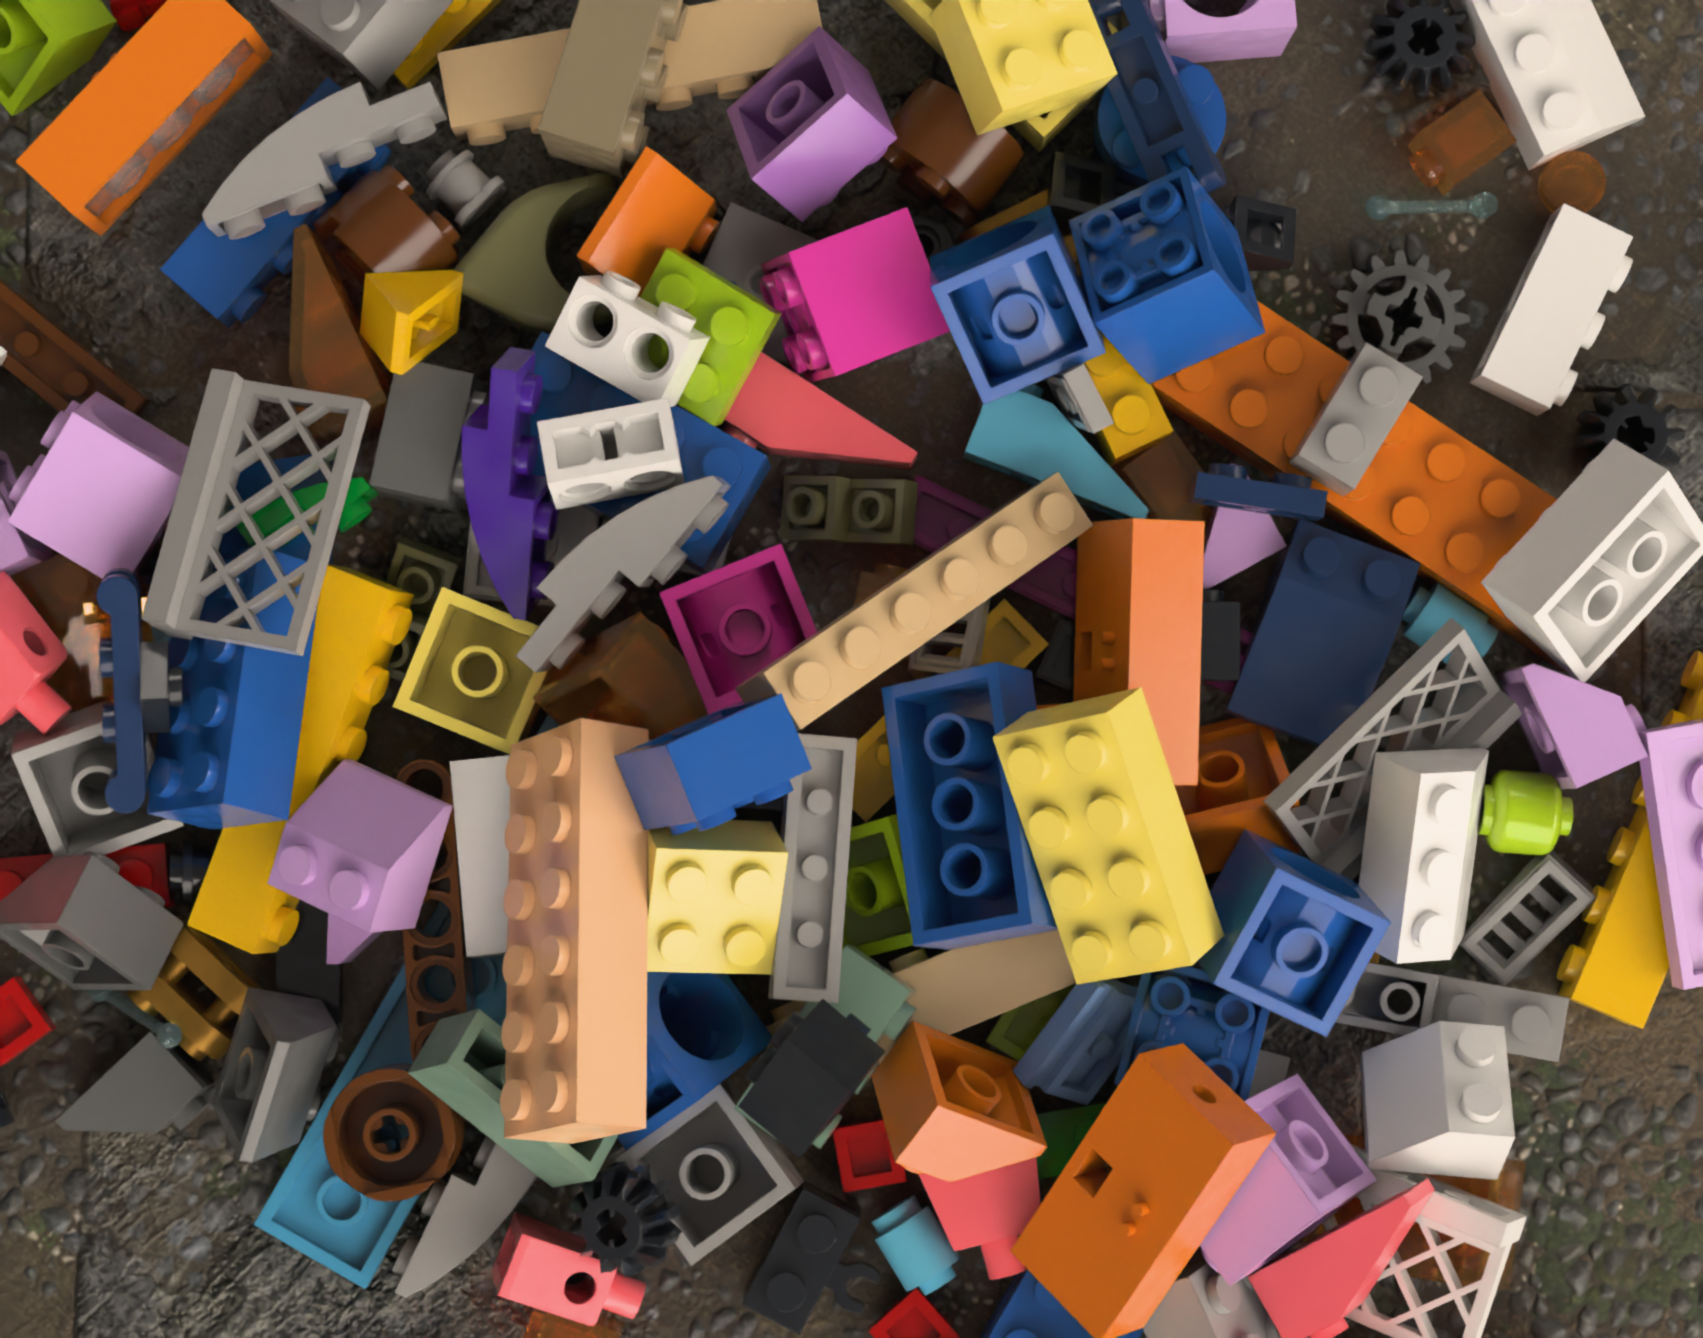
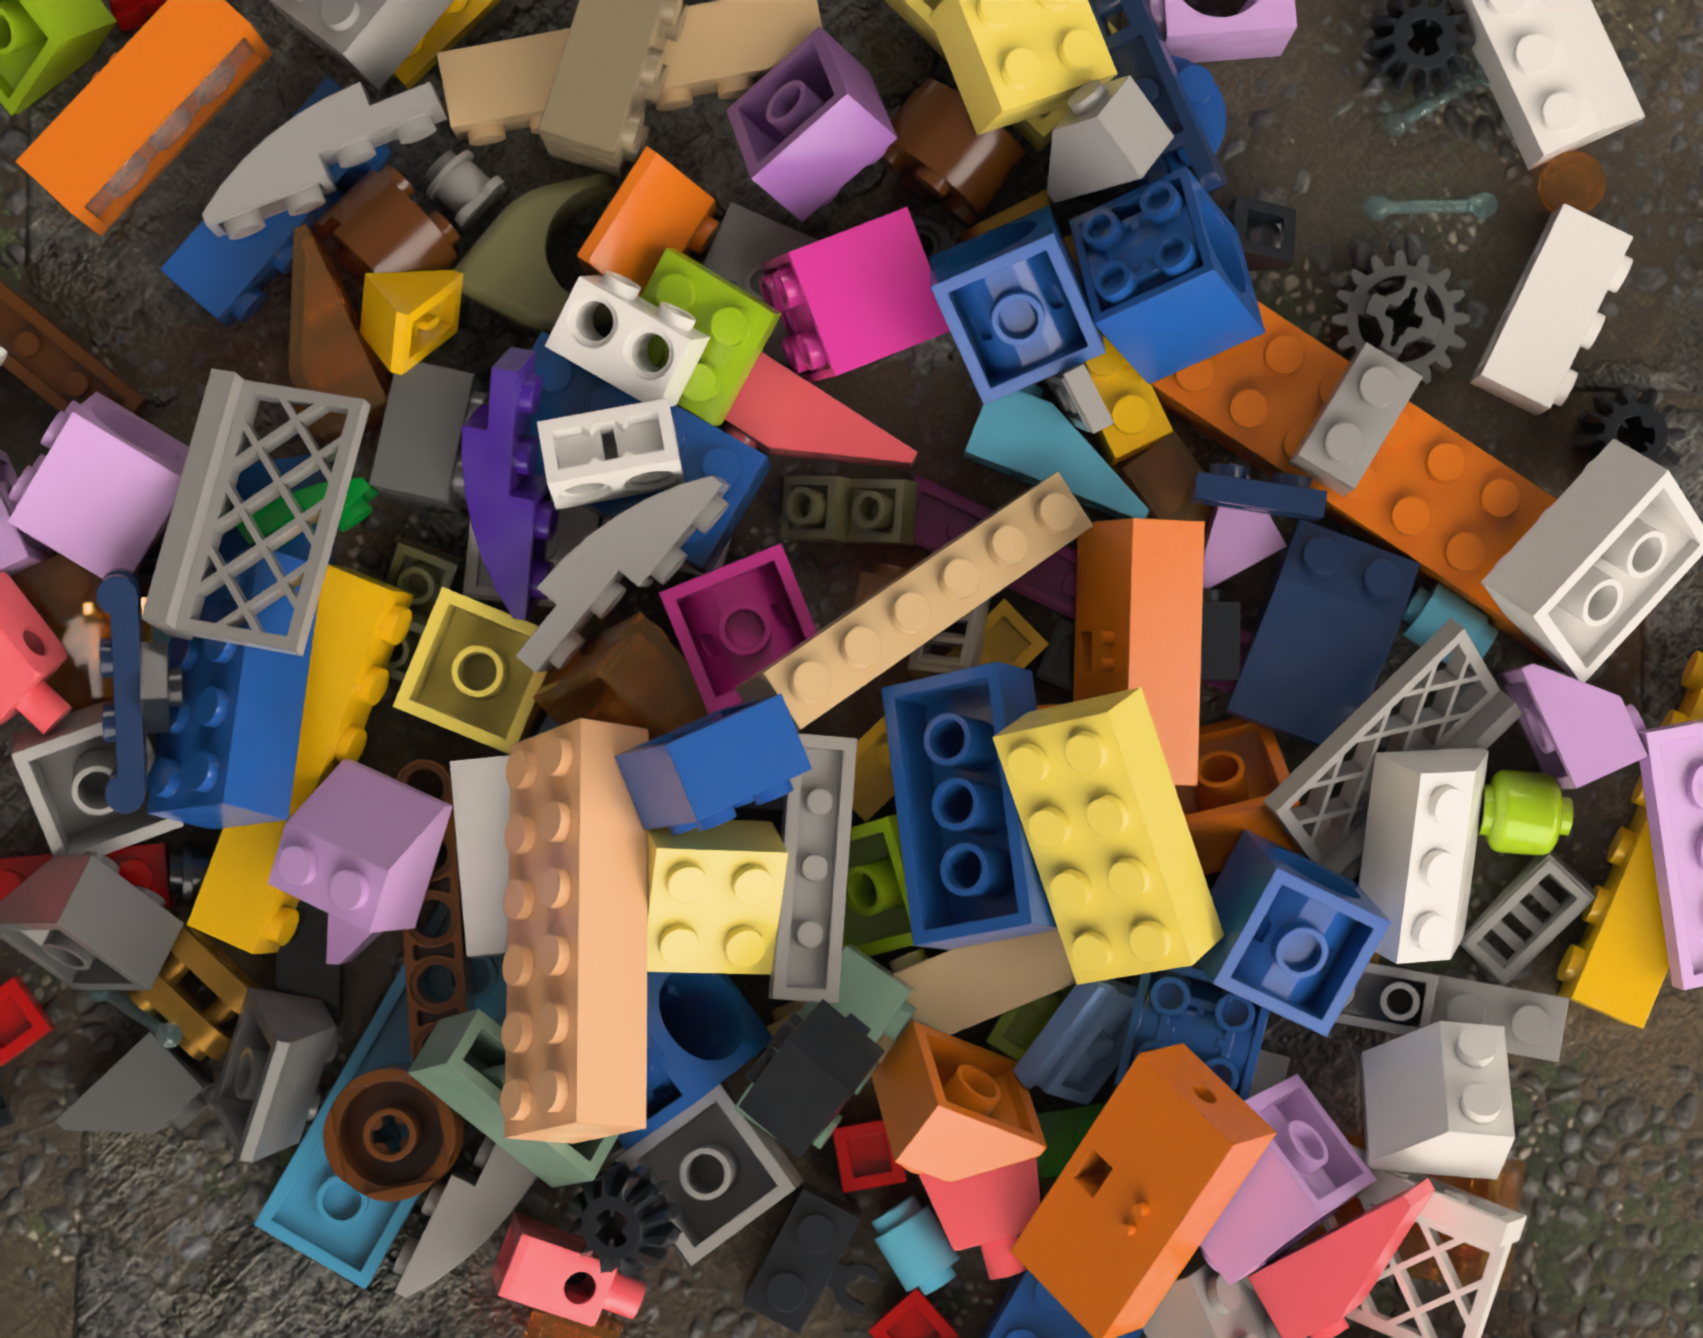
clear orange brick [1407,89,1517,196] -> none
none -> light grey slope [1047,75,1174,203]

